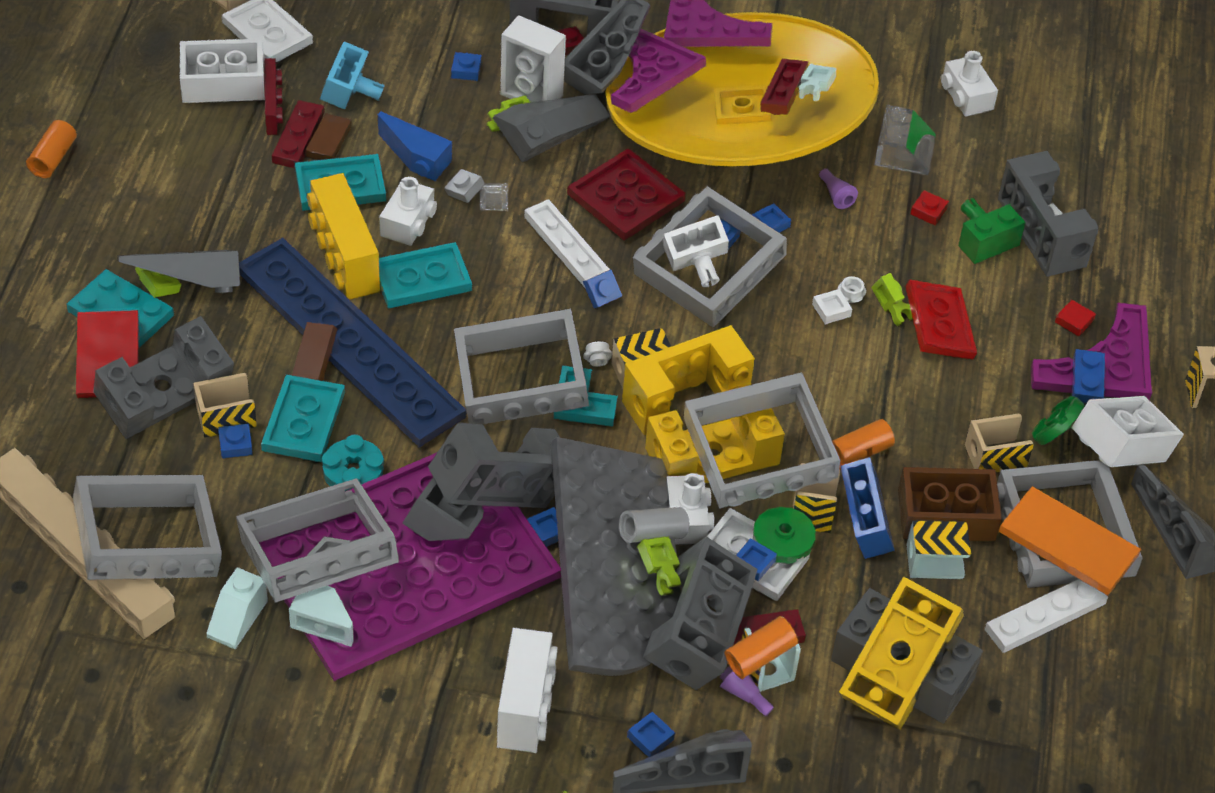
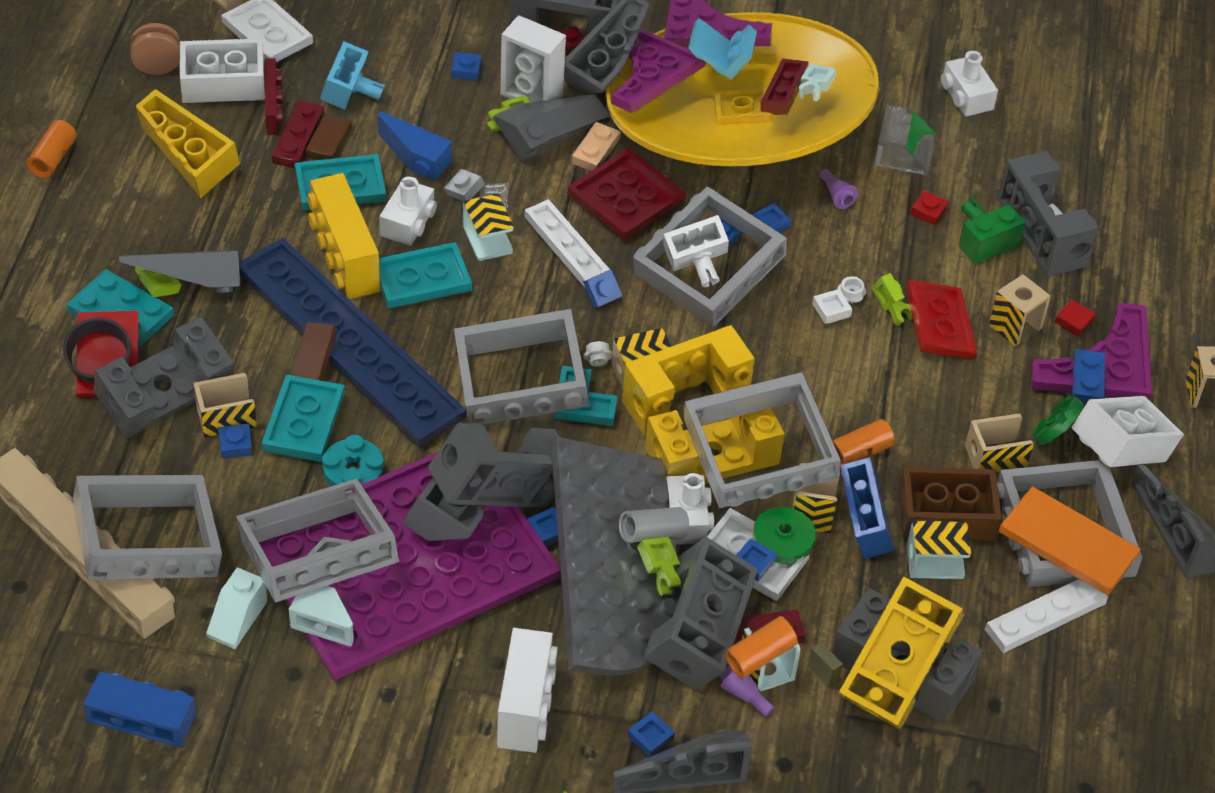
none -> black tyre [63,318,131,384]
none -> blue brick [83,671,196,748]
none -> nougat head [130,23,181,75]
none -> yellow wedge [136,89,240,198]
none -> piece [463,193,513,261]
none -> light nougat plate [572,122,621,171]
none -> medium azure bracket [688,18,757,80]
none -> olive tile [808,642,843,688]
none -> piece [989,274,1051,346]

